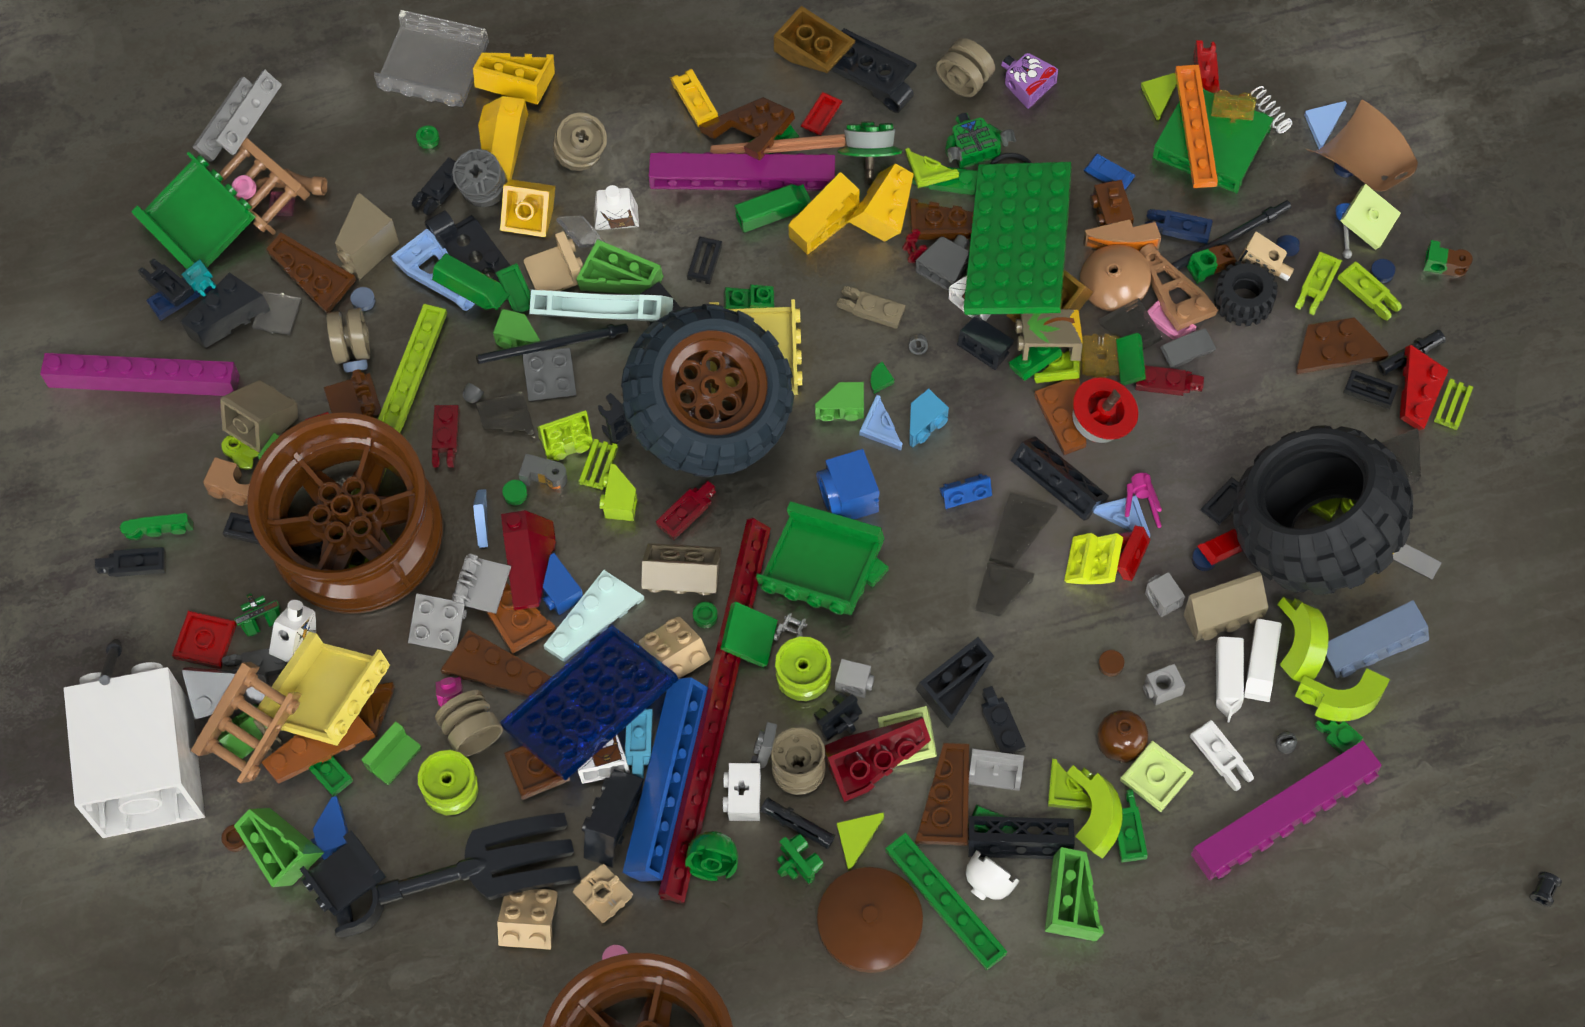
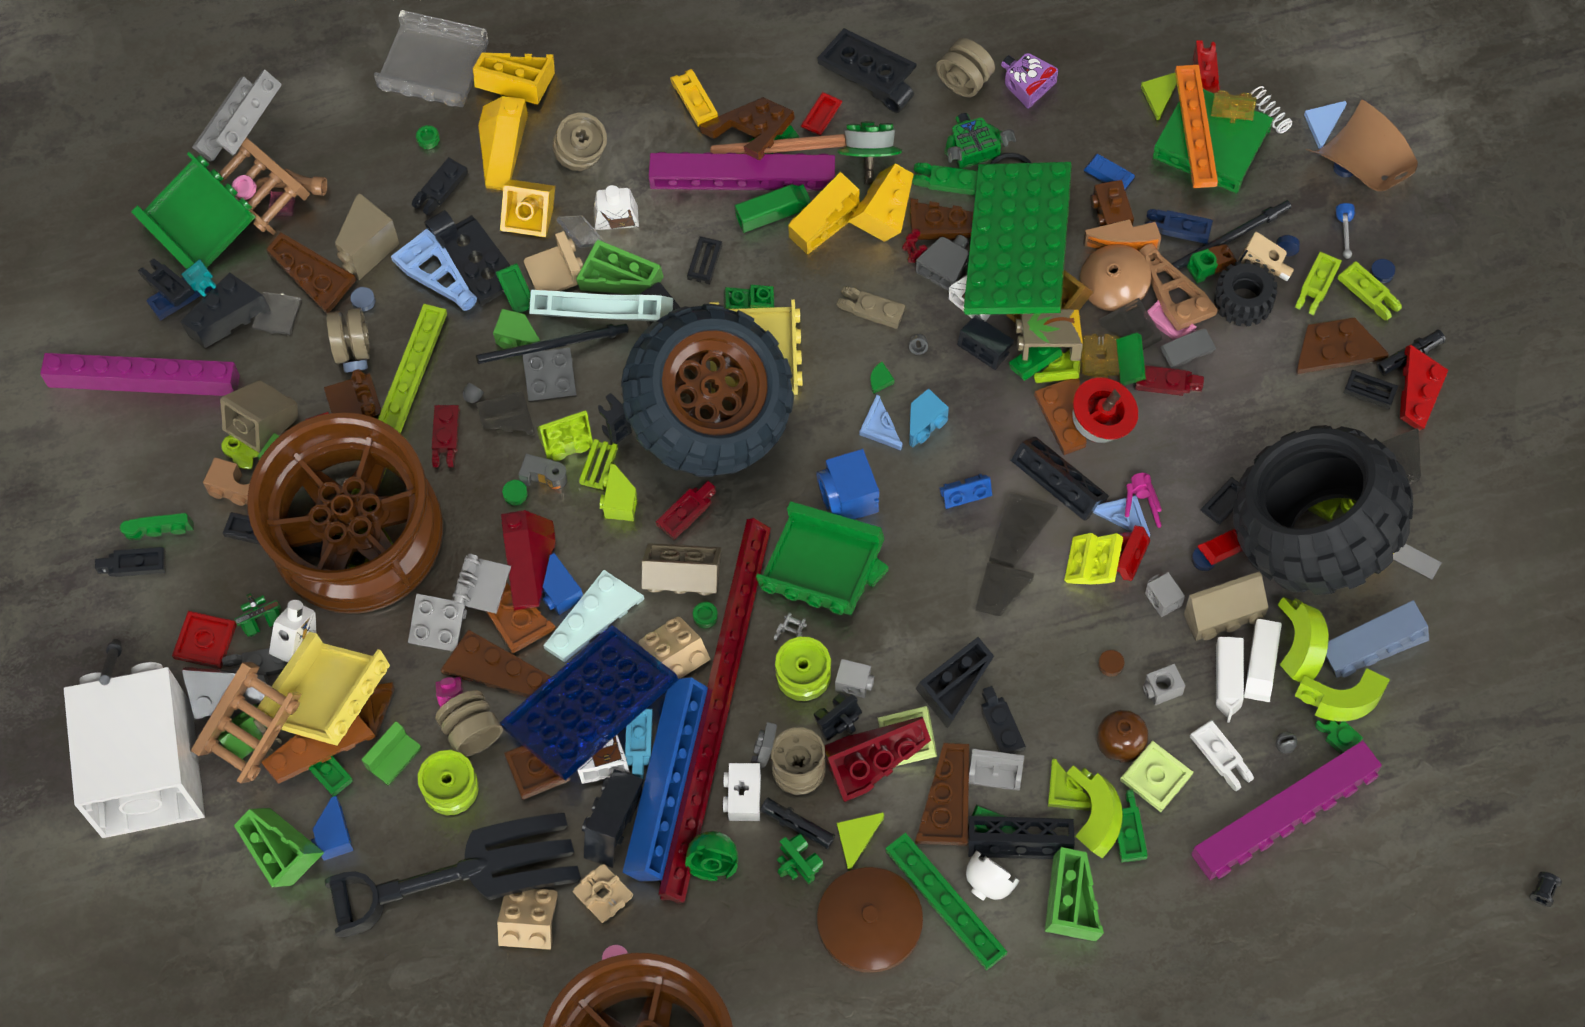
reddish brown tile [221,824,246,852] -> none
black panel [300,830,386,916] -> none
green piece [432,253,510,310] -> none
dark grey wheel [452,149,508,208] -> none
light blue tile [473,489,488,548] -> none
green tile [721,602,778,667] -> none
pearl gold slope [774,6,855,73] -> none
bright green slope [815,382,864,421] -> none
lime tile [905,148,959,188] -> none
yellowish green plate [1340,184,1401,250] -> none
leg [1423,240,1473,277] -> none
lime tile [1434,379,1473,430] -> none

